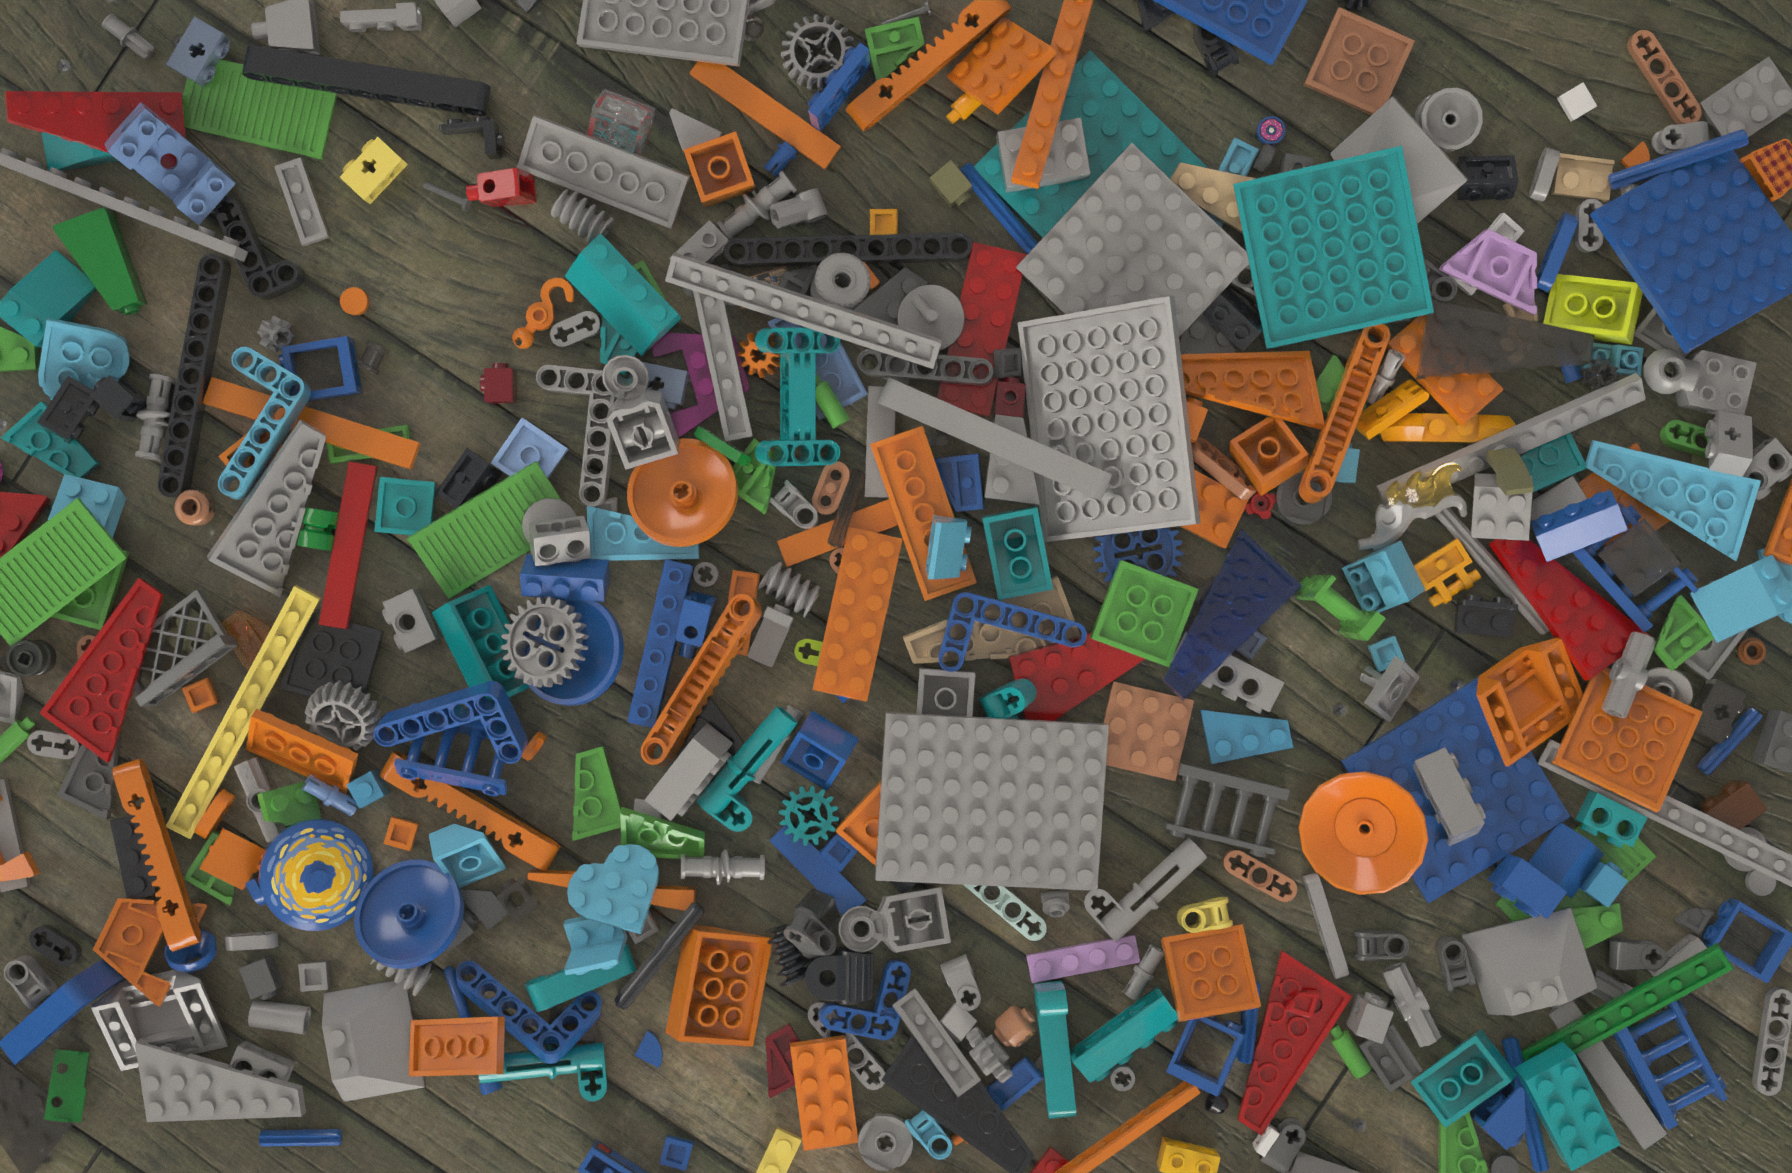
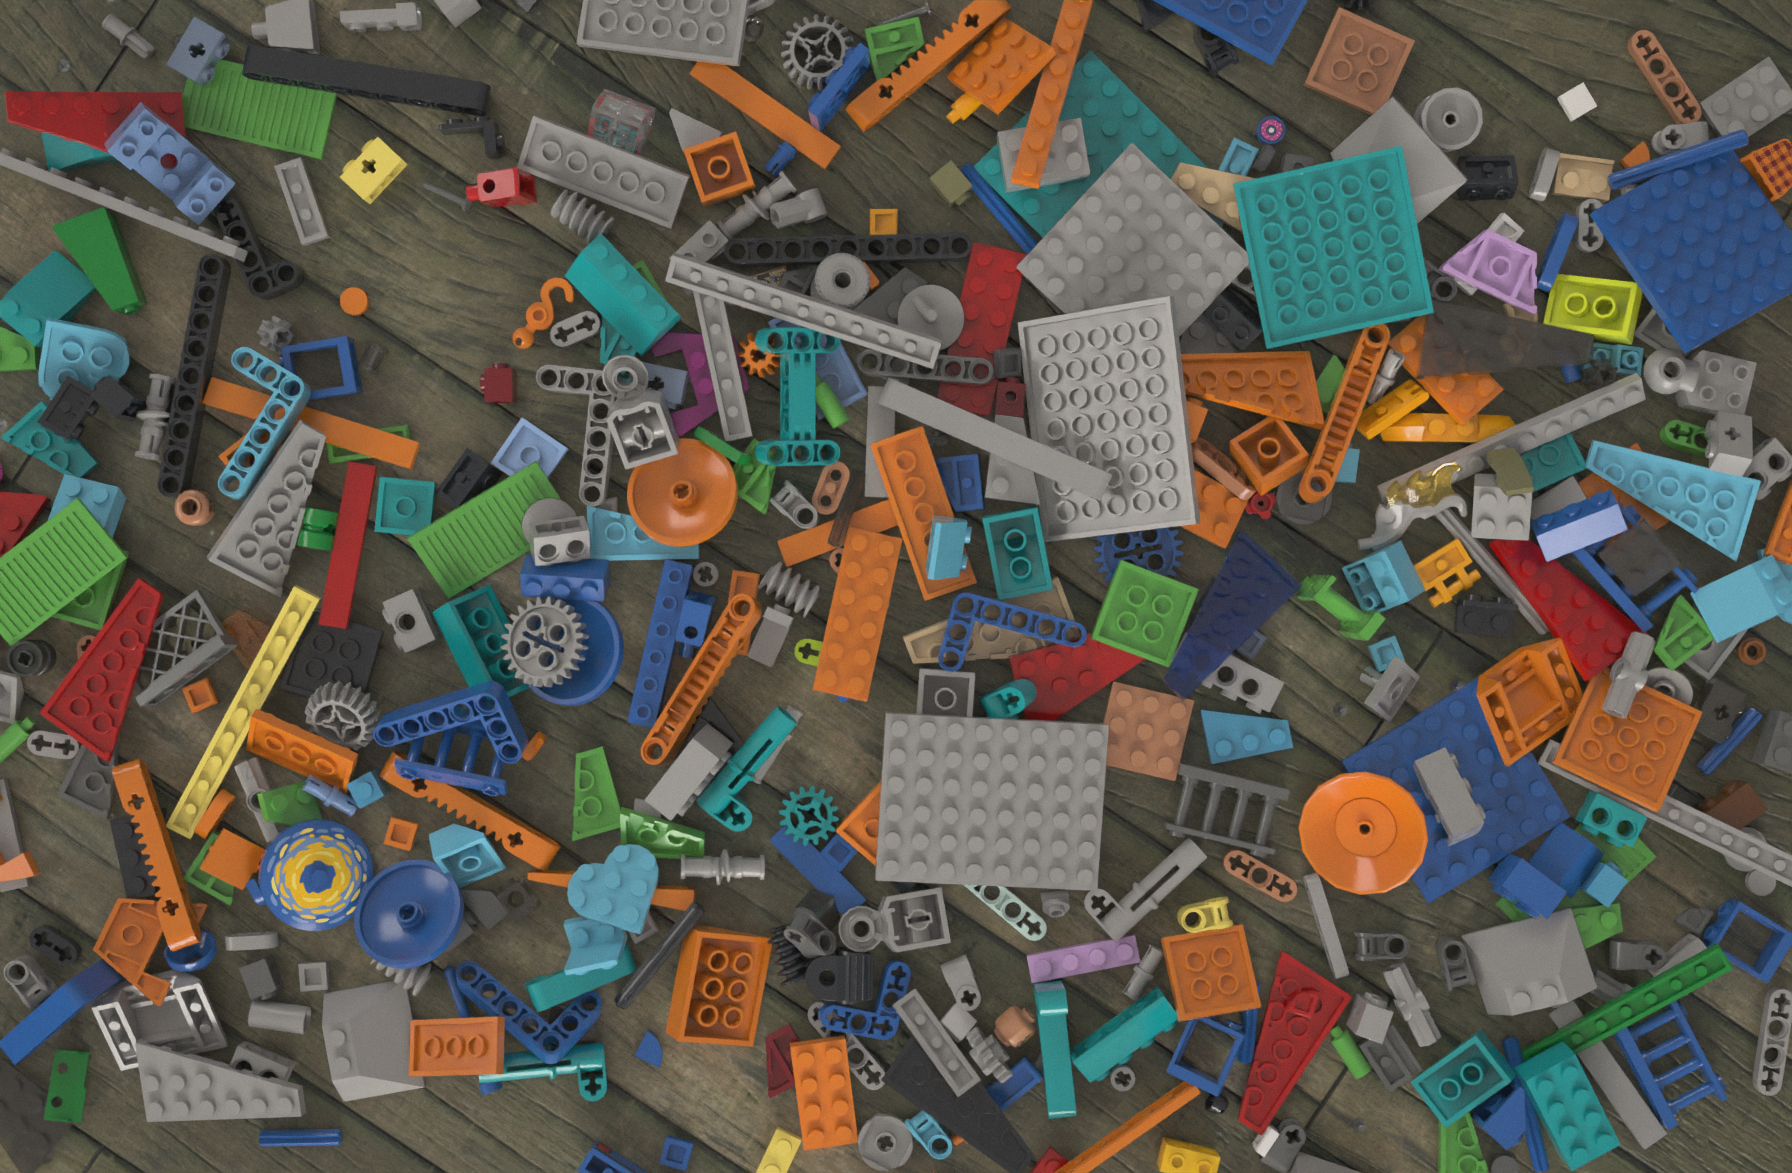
blue slope [780,710,859,791] -> none

